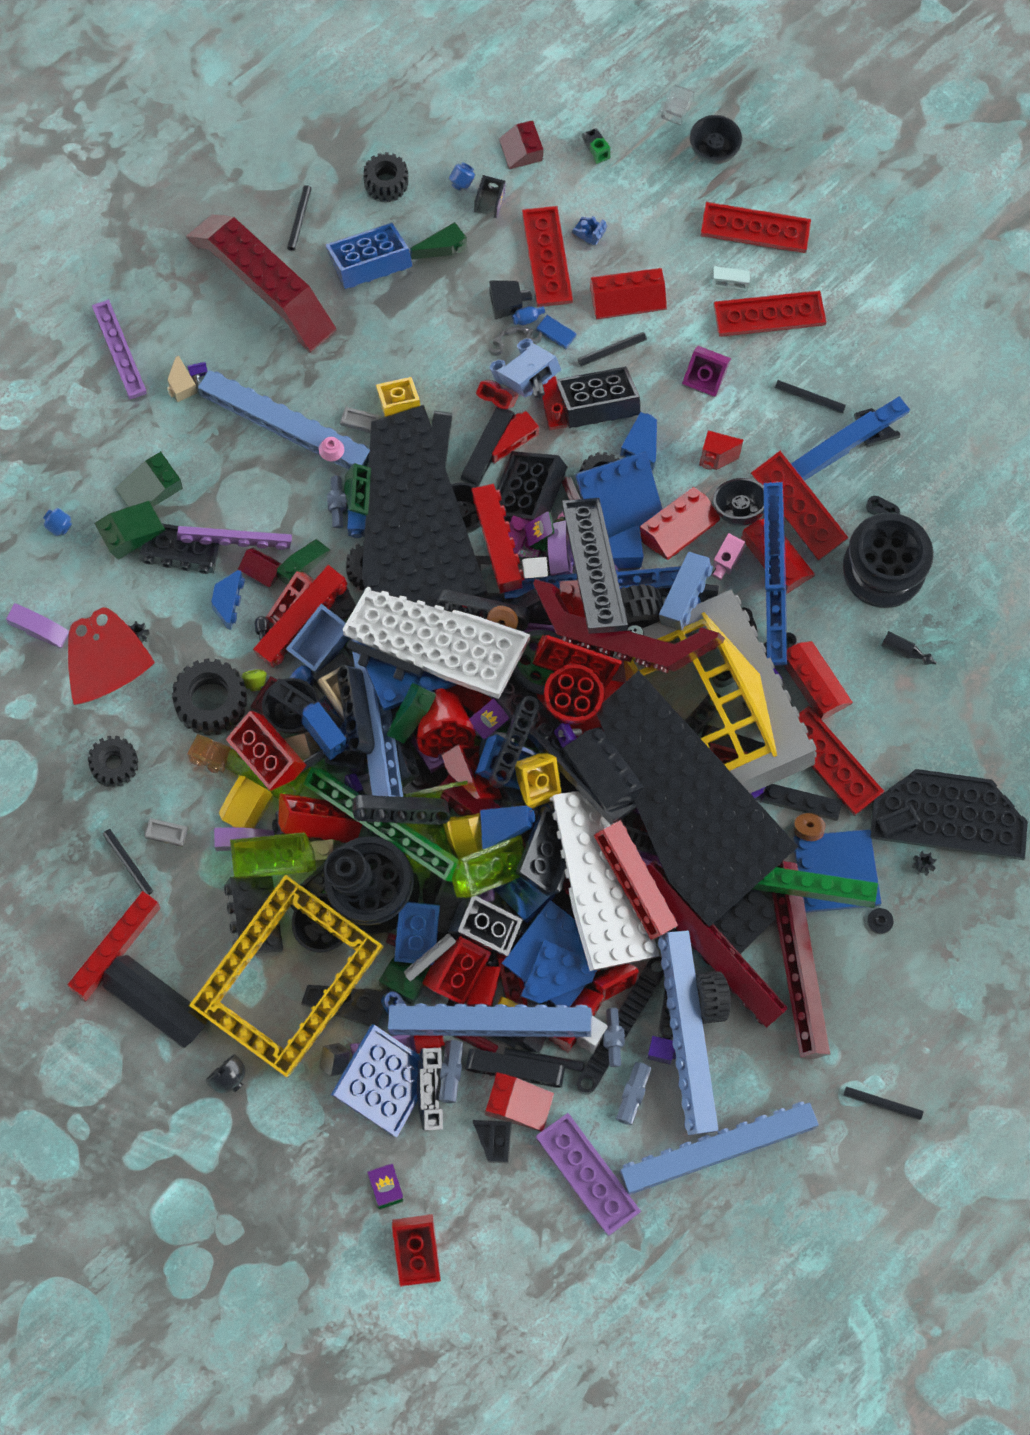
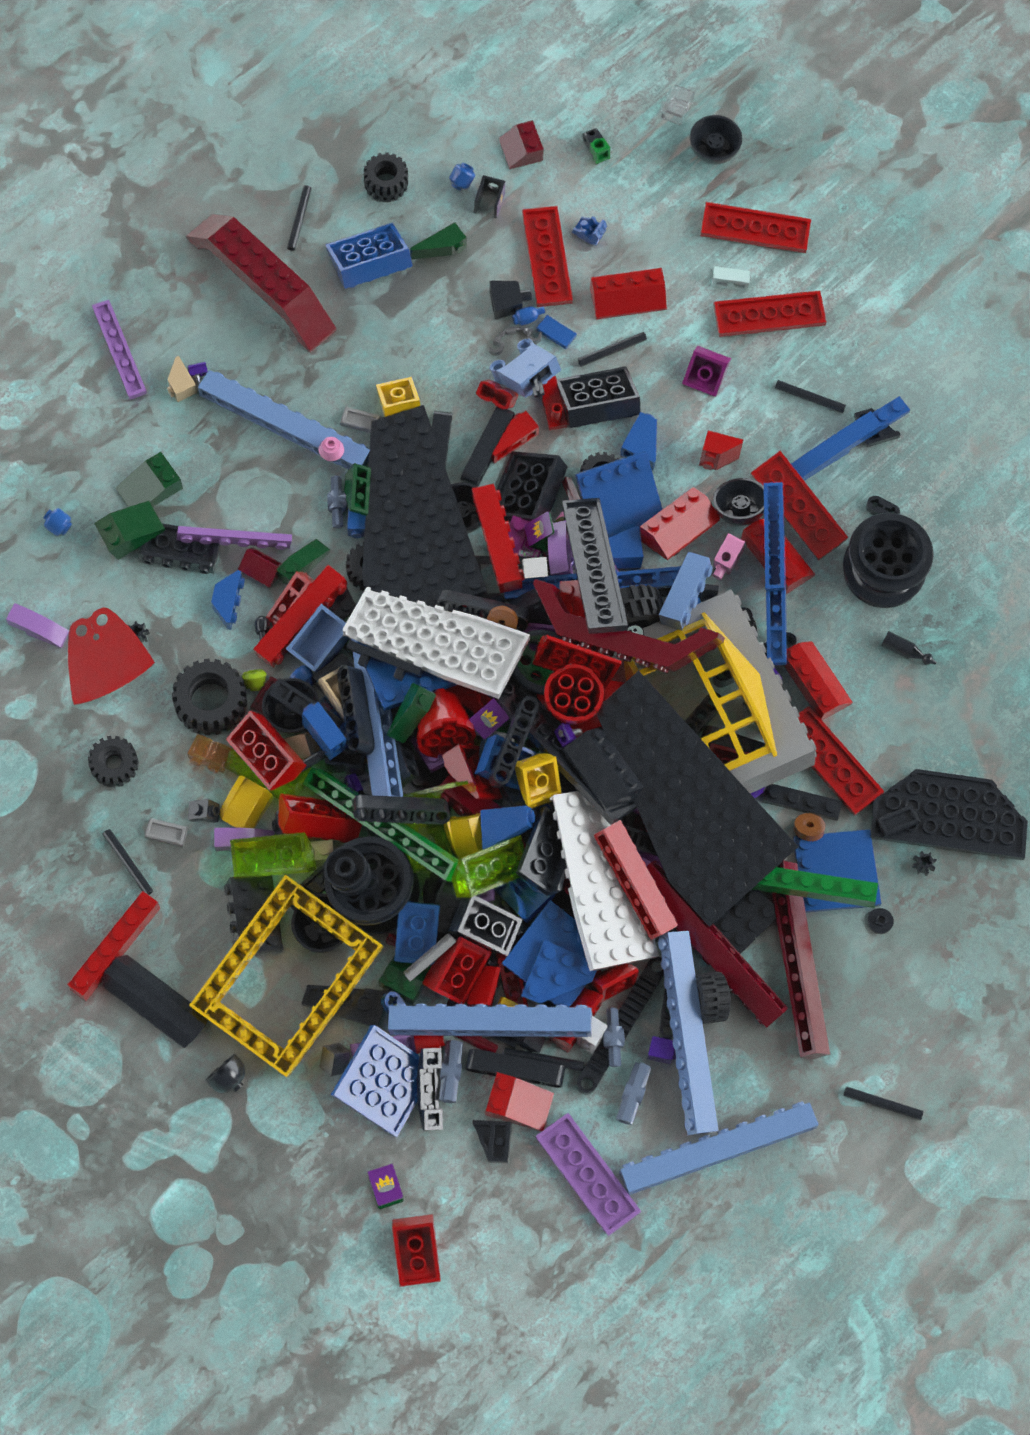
none -> black bracket [188,799,220,823]

